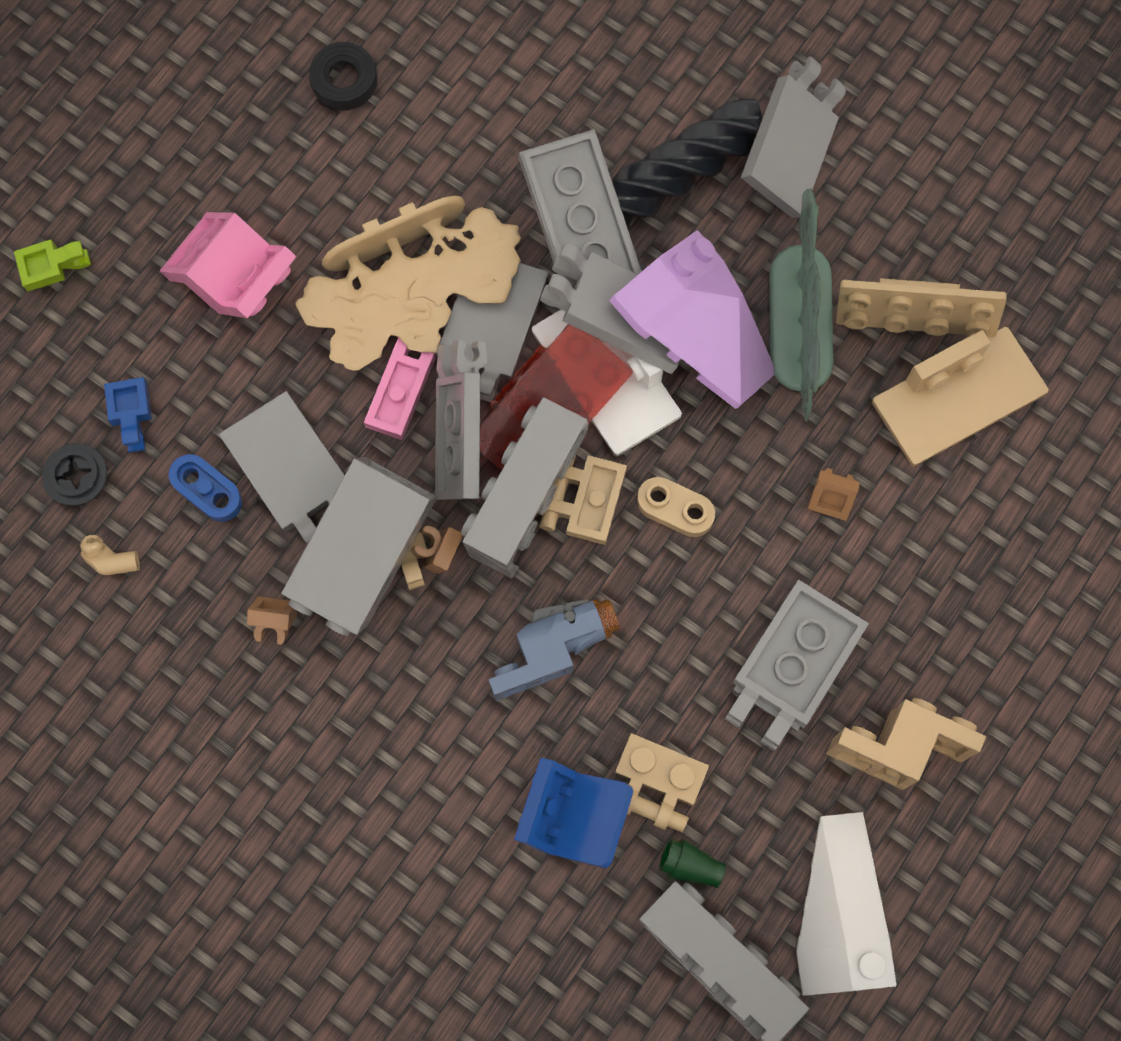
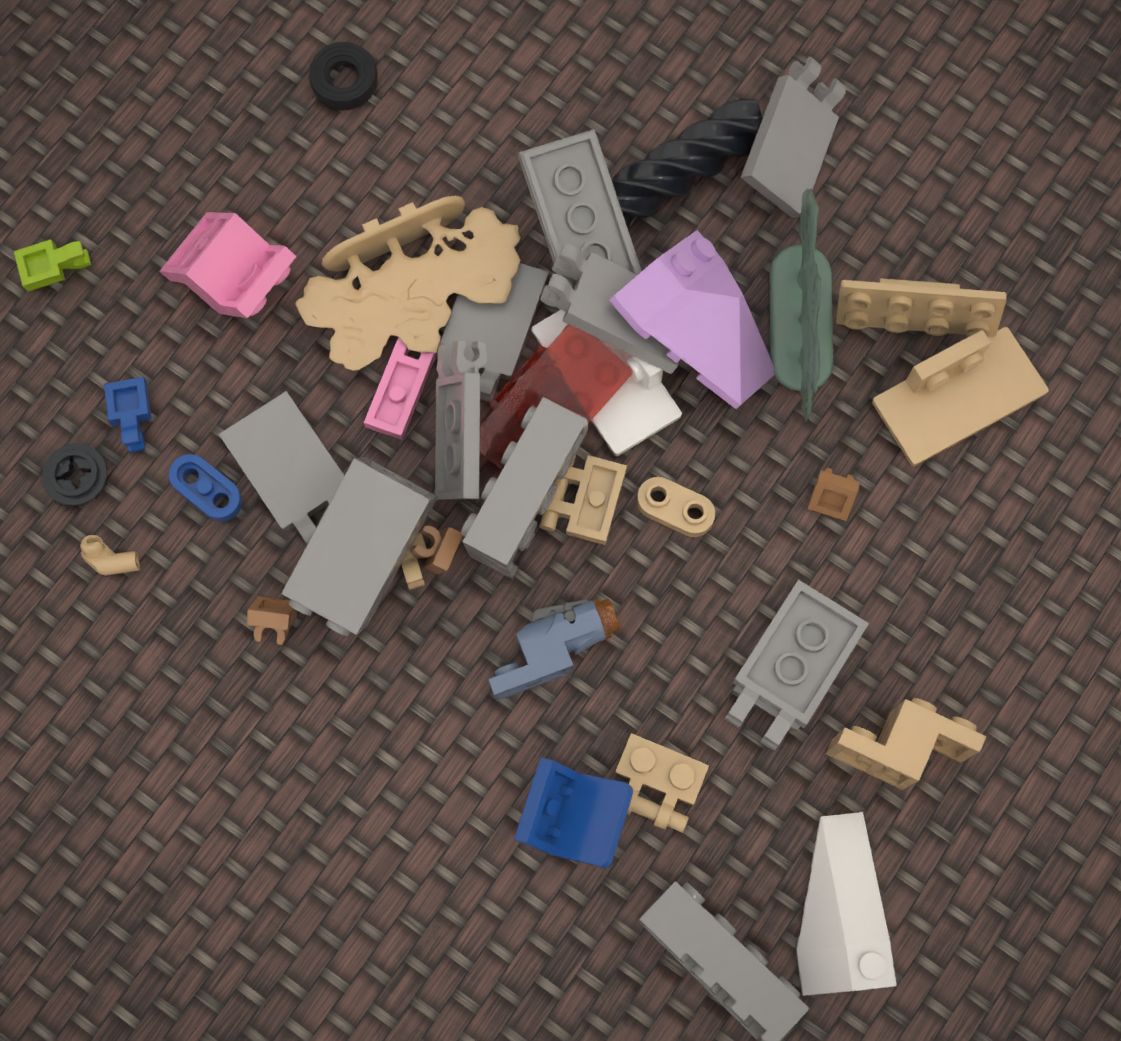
dark green cone [659,838,726,888] -> none

